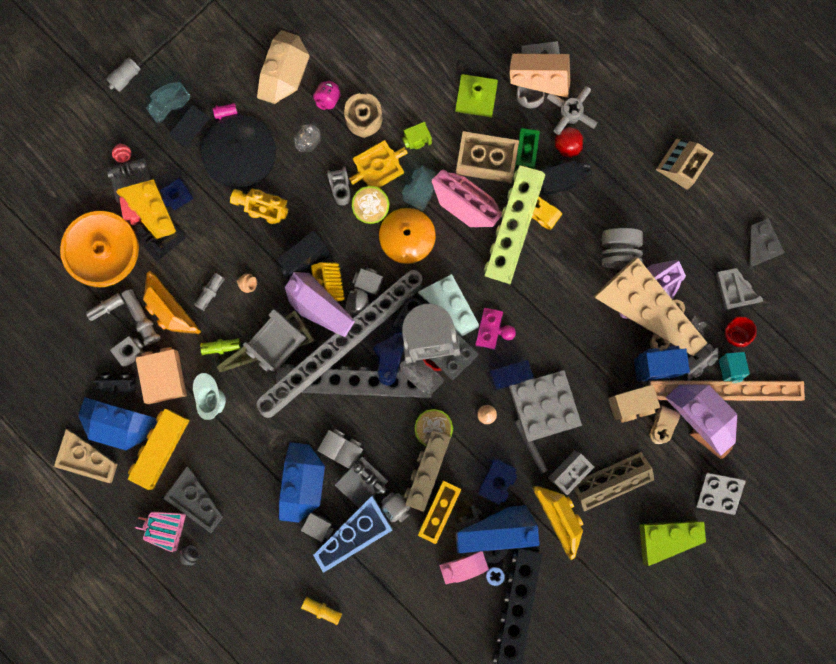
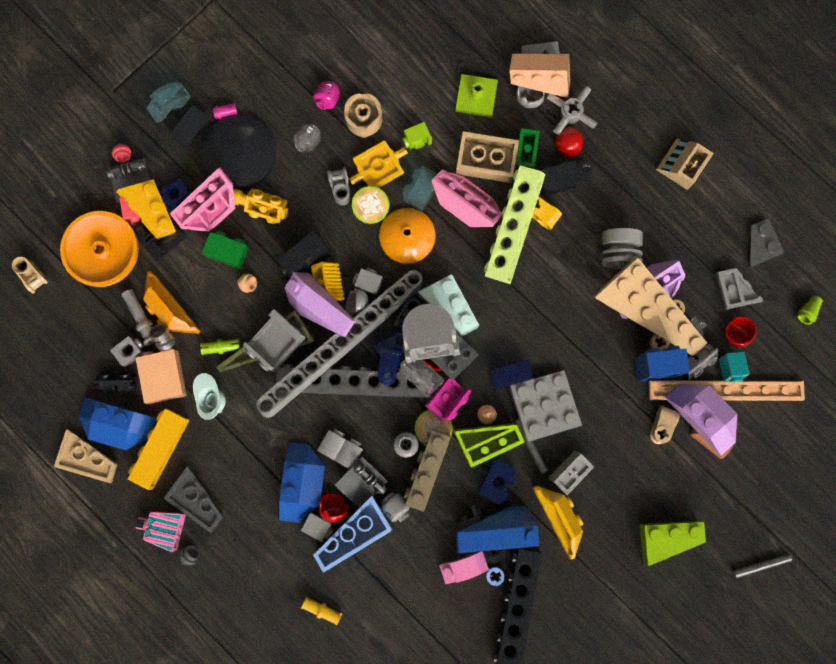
light grey axle [86,293,125,321] -> none
light grey piece [105,57,141,92] -> none
light grey pin [194,273,225,311] -> none
tan wedge [257,30,310,104] -> none
yellow brick [418,481,461,544] -> none
dark pink plate [476,308,516,350] -> none
dark tan fence [573,452,654,511] -> none
tan brick [608,385,660,423] -> none
hinge [696,472,746,515] -> none
none -> tan piece [12,257,49,294]
none -> flat silver wheel [149,324,175,351]
none -> bright pink wedge [170,168,235,231]
none -> green brick [202,231,249,269]
none -> red hair [319,494,348,523]
none -> light grey head [393,432,419,458]
none -> dark pink bracket [425,377,471,421]
none -> lime wedge [453,423,525,468]
none -> flat silver bar [733,554,792,578]
none -> lime cone [798,296,823,325]

